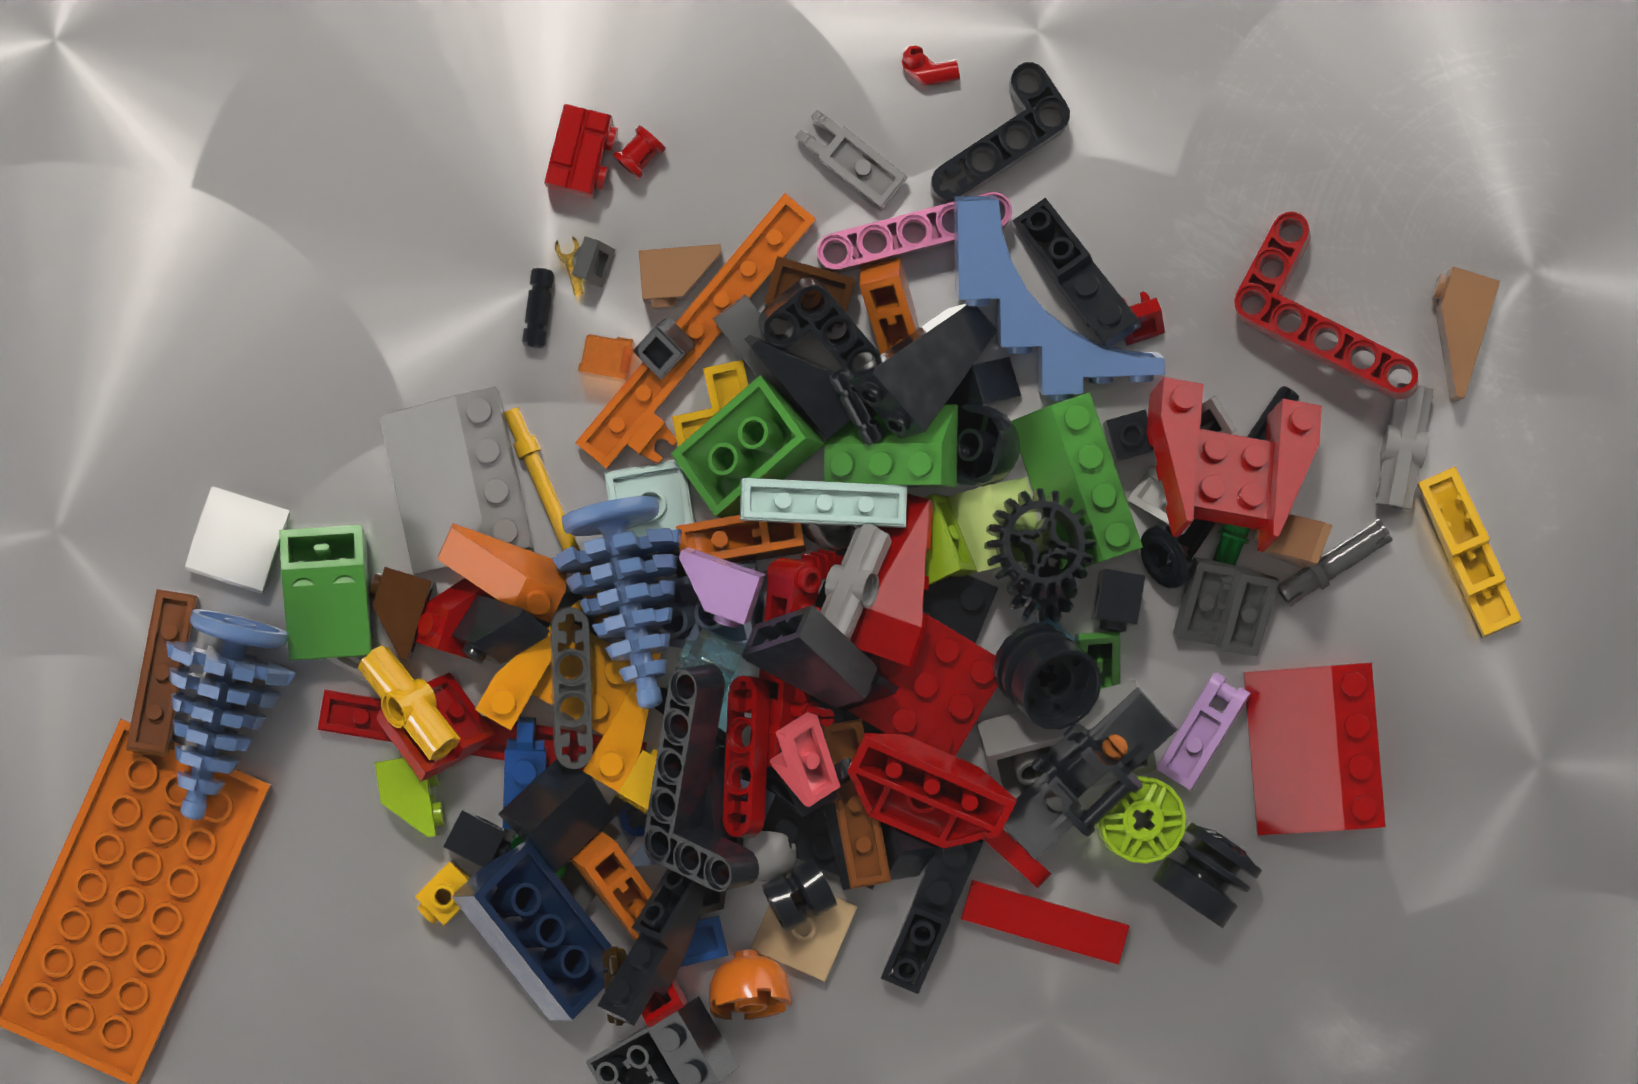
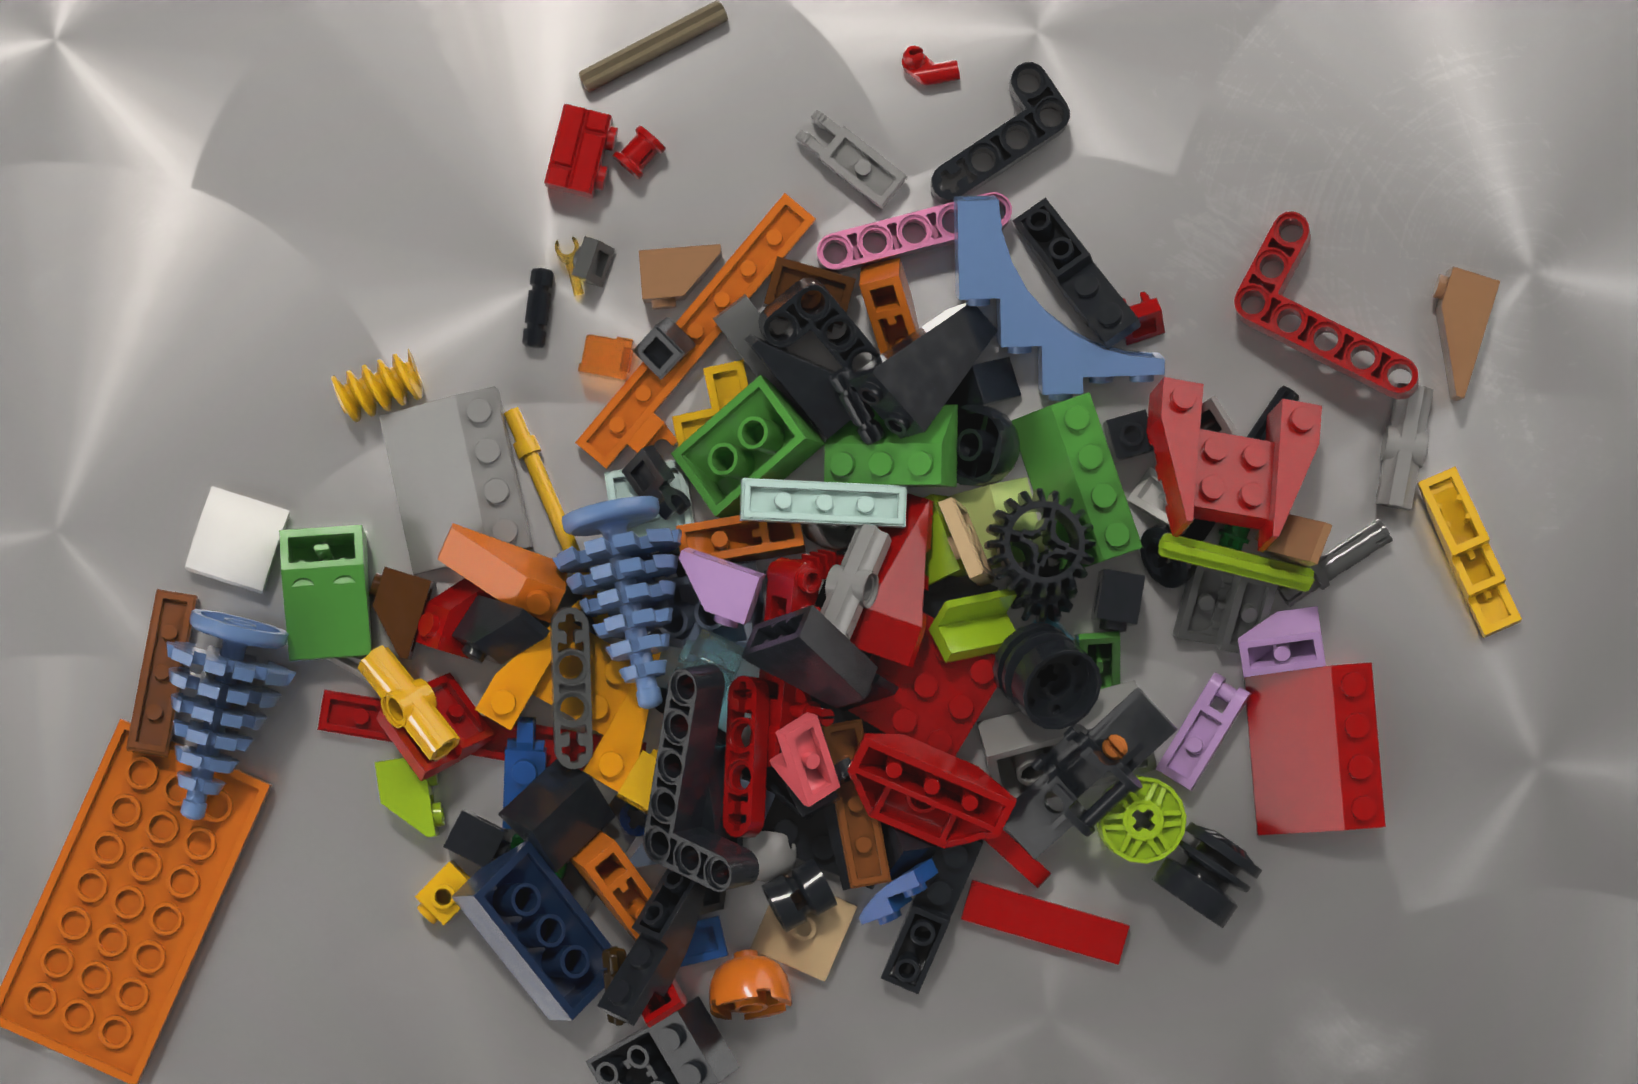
none -> yellow piece [331,349,423,422]
none -> dark tan axle [579,1,728,92]
none -> black plate [622,445,691,520]
none -> blue slope [859,858,938,925]
none -> lime panel [928,589,1017,663]
none -> tan plate [938,497,995,587]
none -> lime axle [1158,533,1314,592]
none -> lavender slope [1238,606,1326,677]

